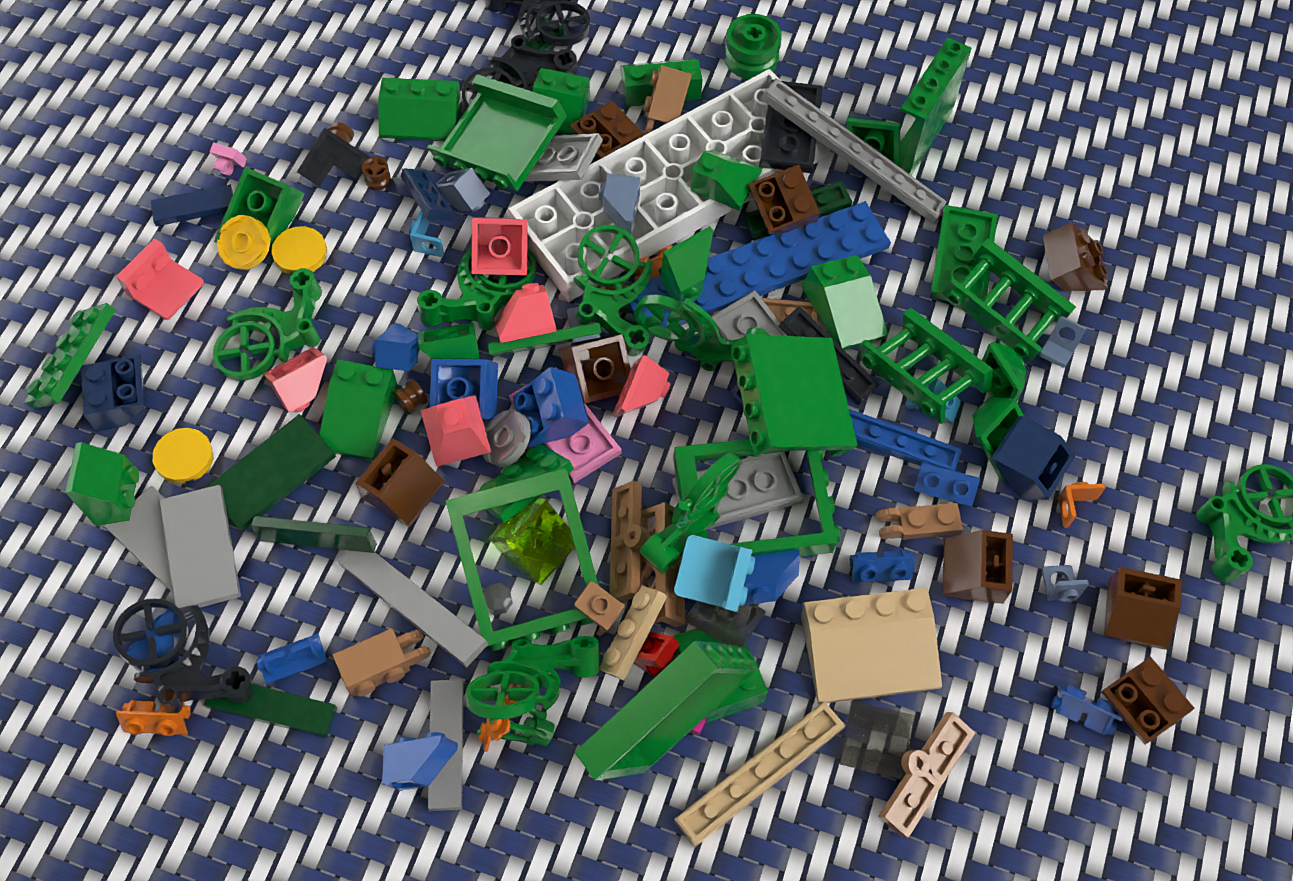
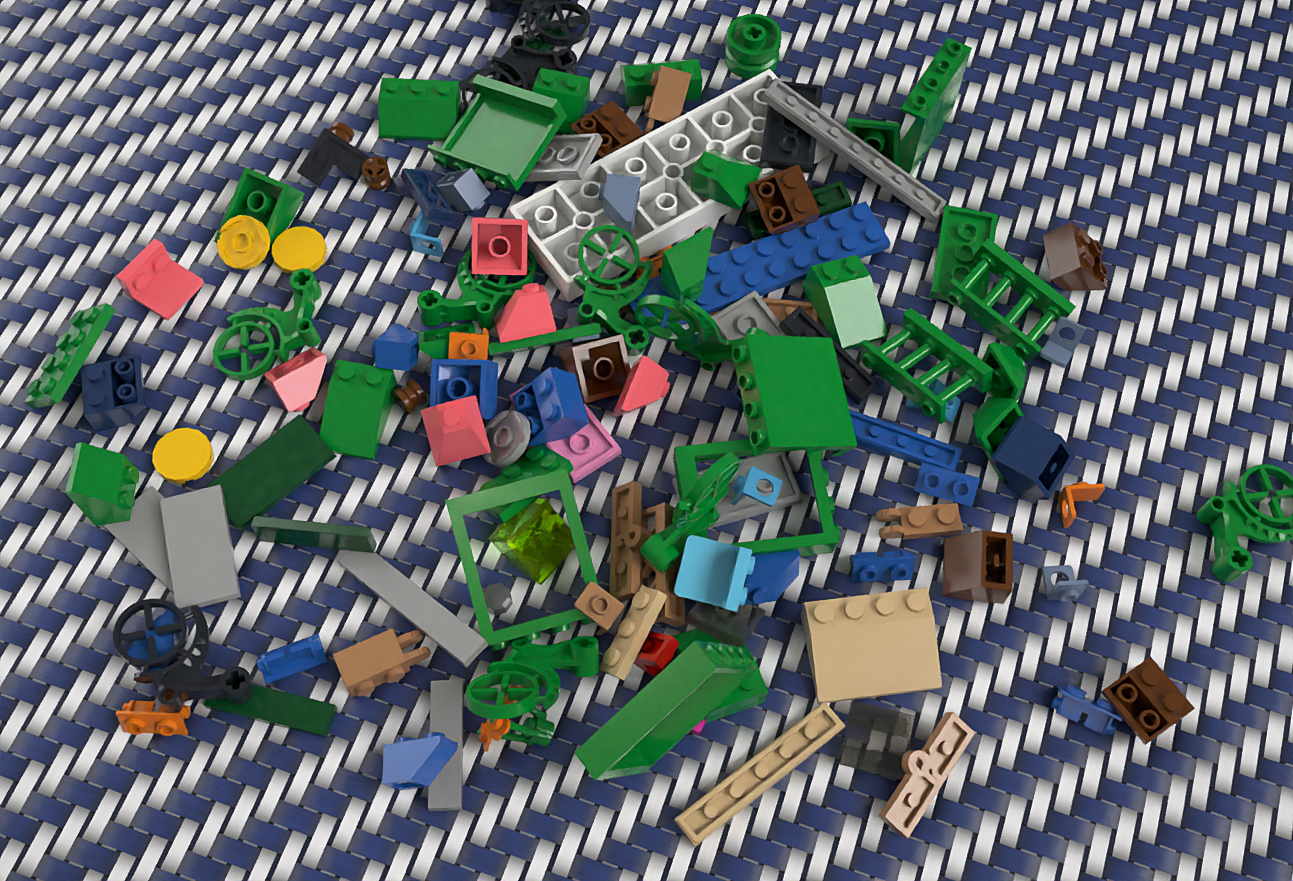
dark blue tile [151,184,234,227] -> none
bright pink tile [210,142,247,176] -> none
reddish brown slope [356,438,445,528] -> none
reddish brown slope [1104,567,1182,650] -> none
none -> orange bracket [448,328,489,360]
none -> dark azure bracket [731,466,783,507]

